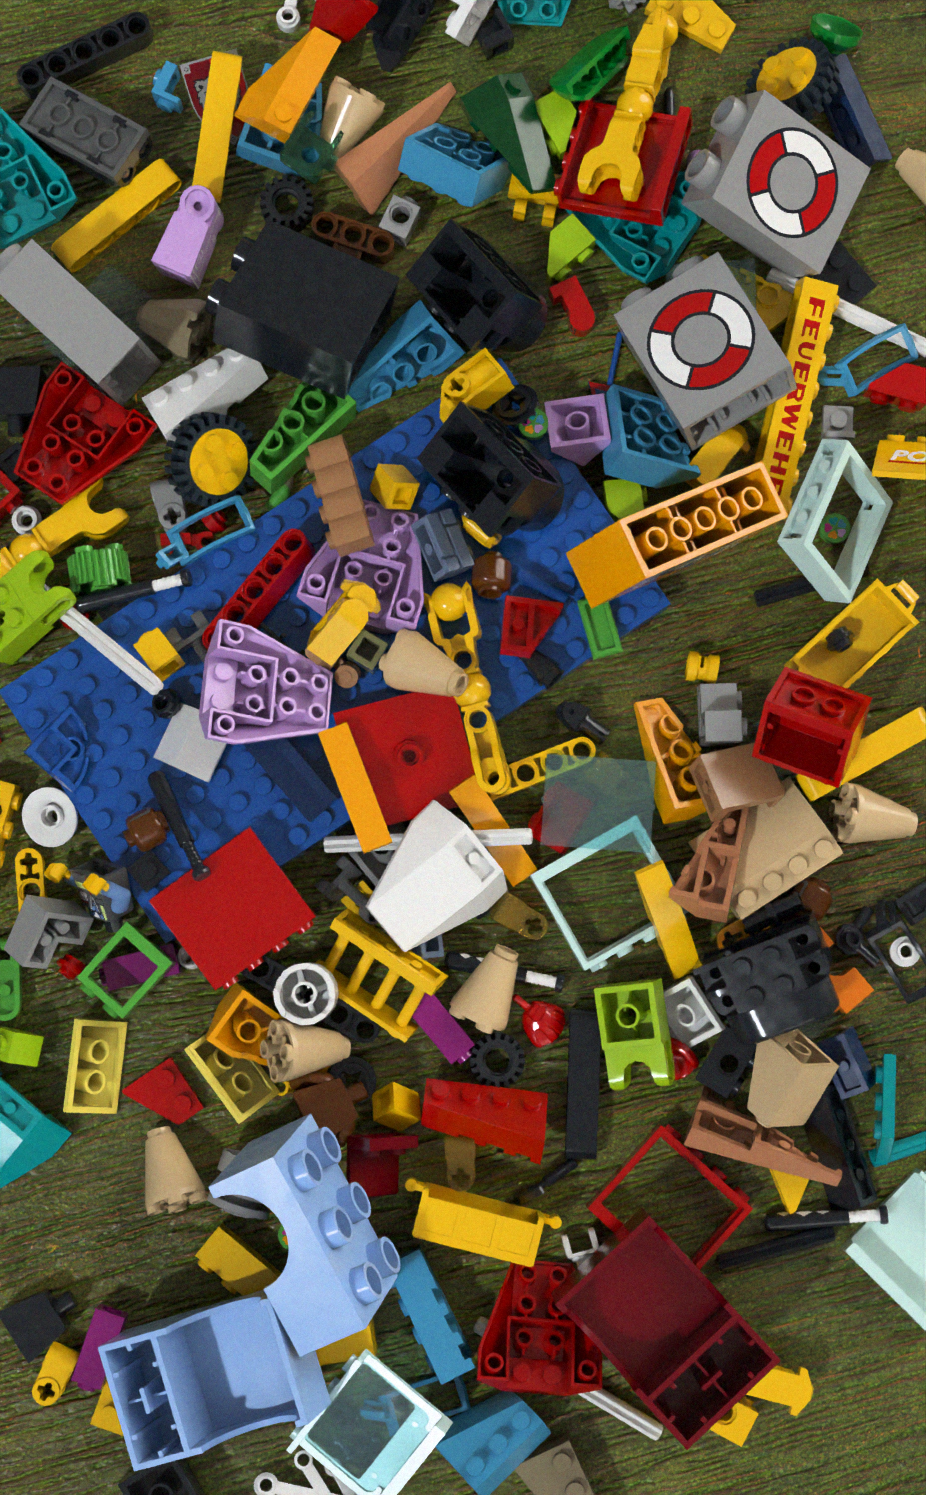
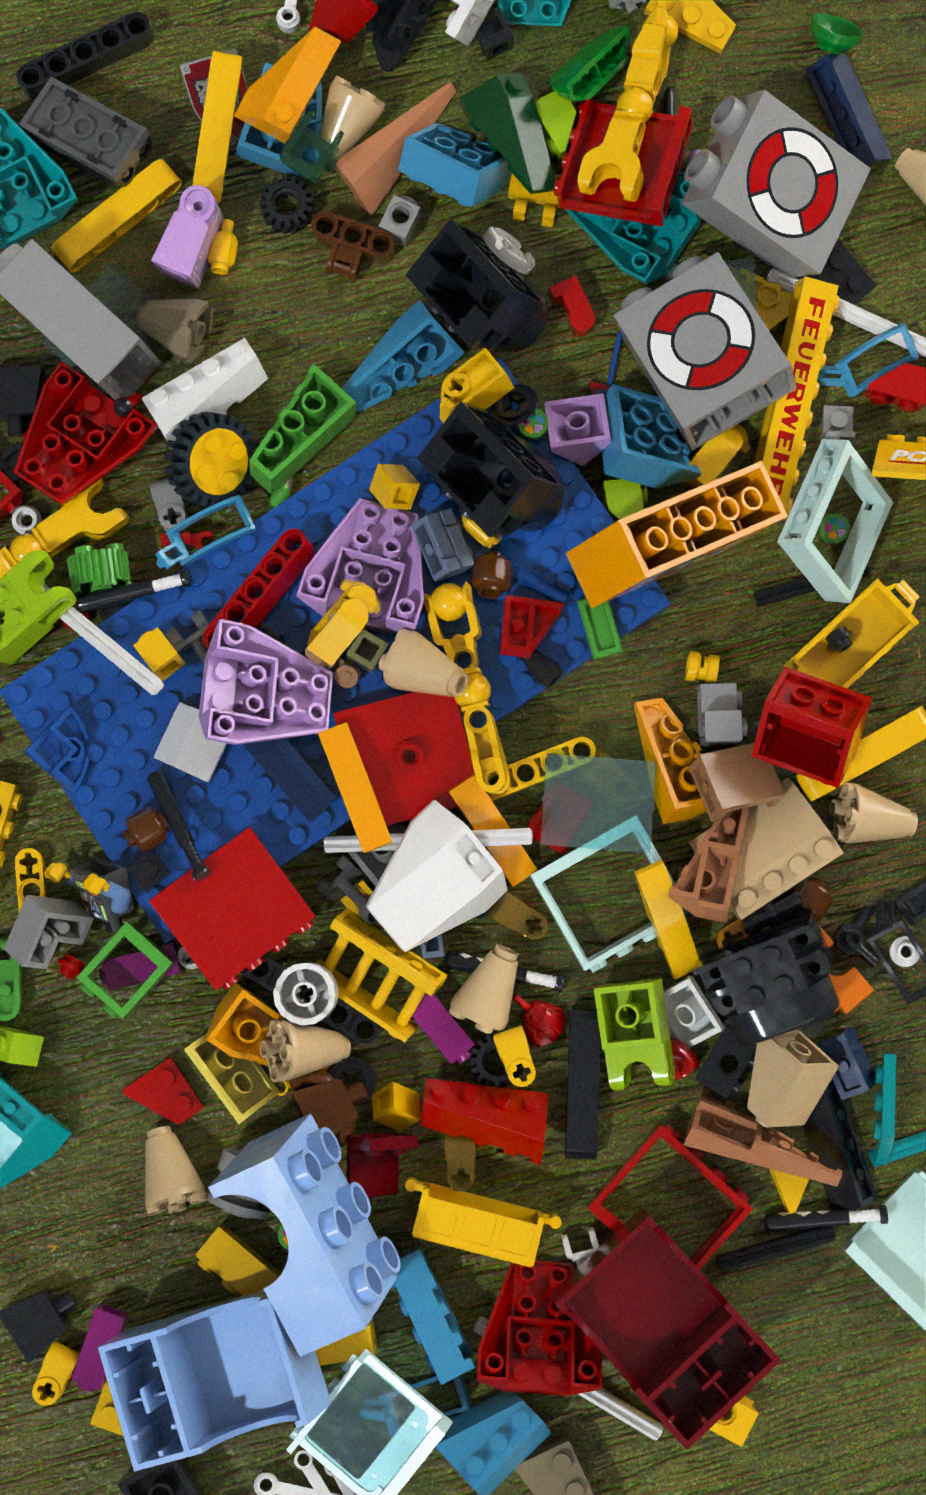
white dish [22,787,78,847] -> none
light yellow slope [63,1017,128,1114] -> none
dark azure bracket [151,60,184,114] -> none
black plate [152,688,181,719] -> none
red plate [201,507,228,534] -> none
black brick [205,220,400,400] -> none
medium nougat brick [305,434,375,557] -> none
black piece [513,1159,578,1206] -> none
lime slope [546,213,596,286] -> none
black piece [555,702,611,745] -> none
wheel [745,37,840,122] -> none
yellow piece [746,1365,814,1416] -> none
none -> black piece [113,392,142,417]
none -> yellow plant [207,219,238,275]
none -> white tile [483,227,535,275]
none -> yellow piece [492,1025,536,1087]

